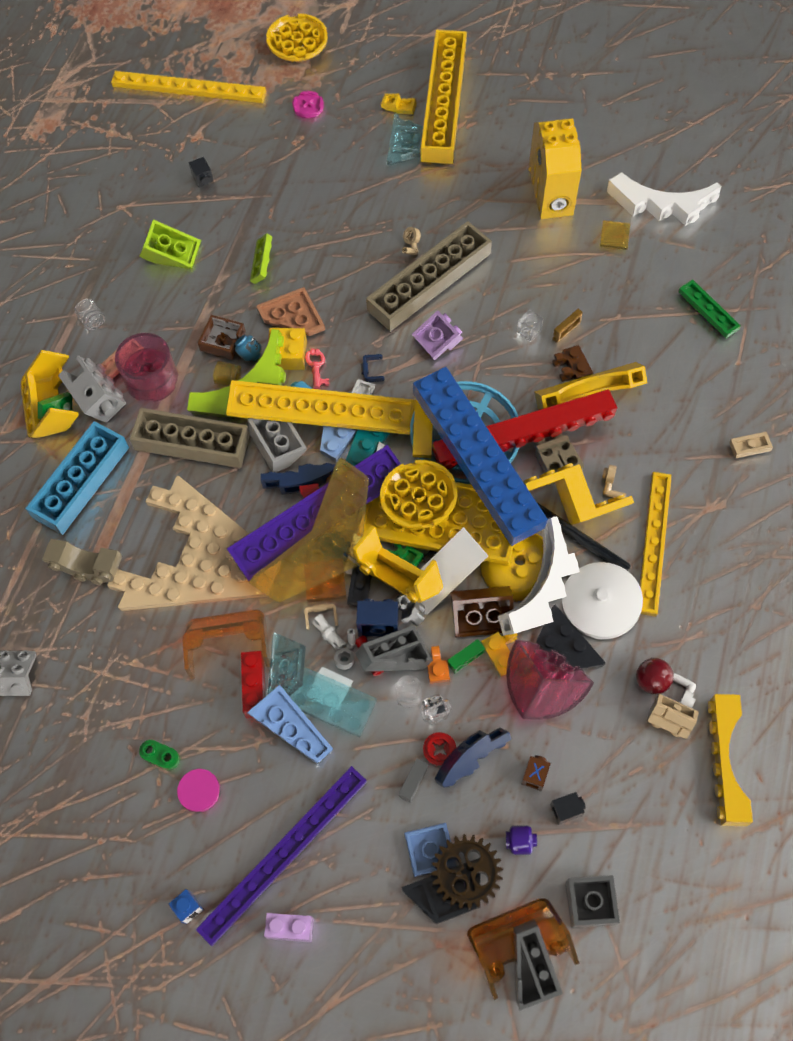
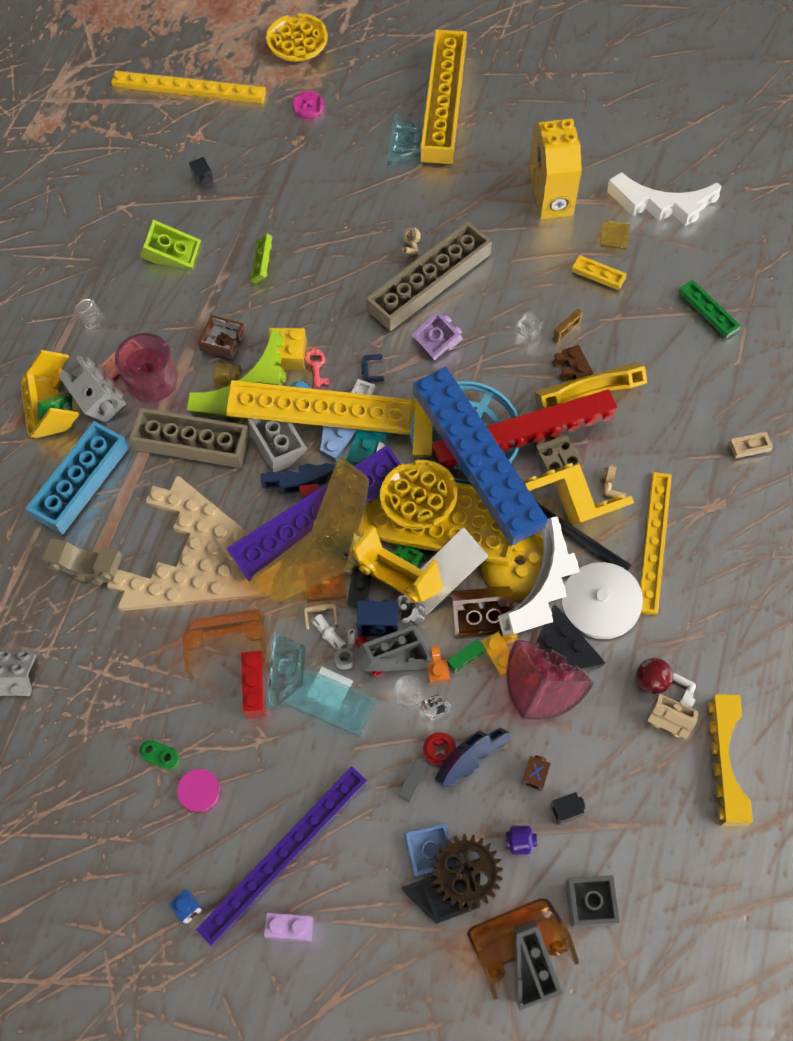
dark azure head [235,335,262,361] -> none
medium blue wing [247,685,333,763] -> none
nougat plate [256,287,325,336] -> none
yellow slope [381,94,417,115] -> none
none -> yellow plate [572,255,627,291]

